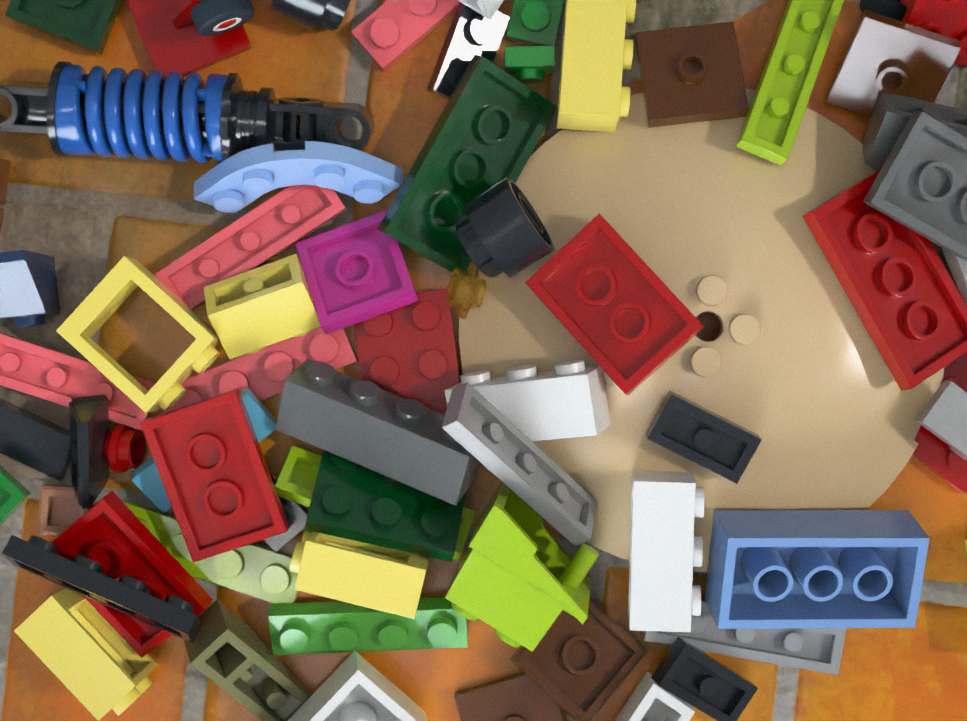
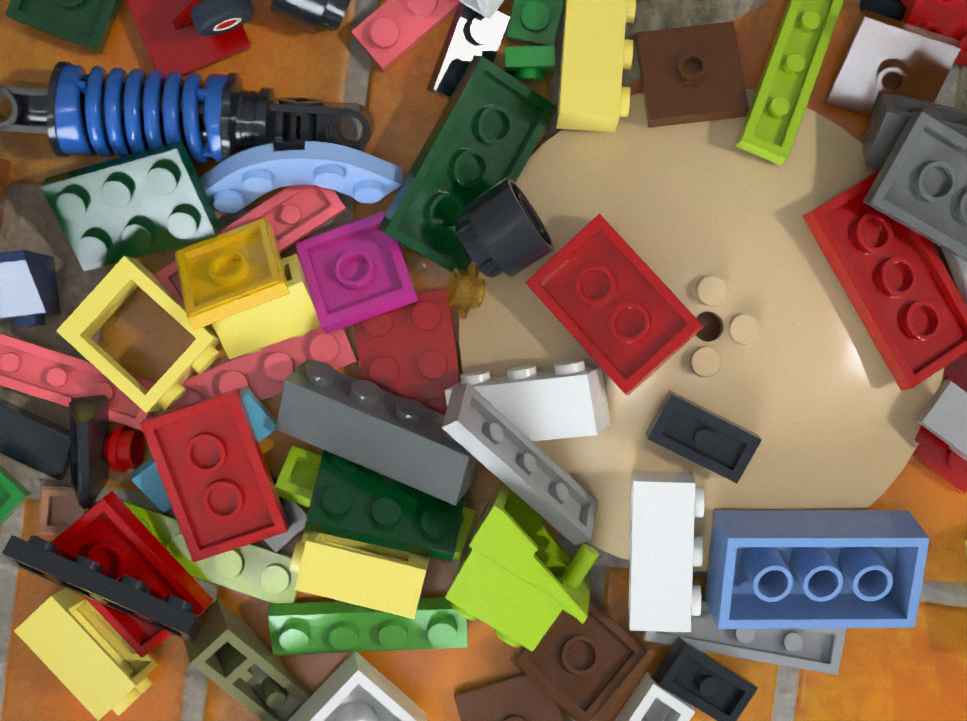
none -> plate [40,140,221,271]
none -> yellow plate [174,217,290,330]

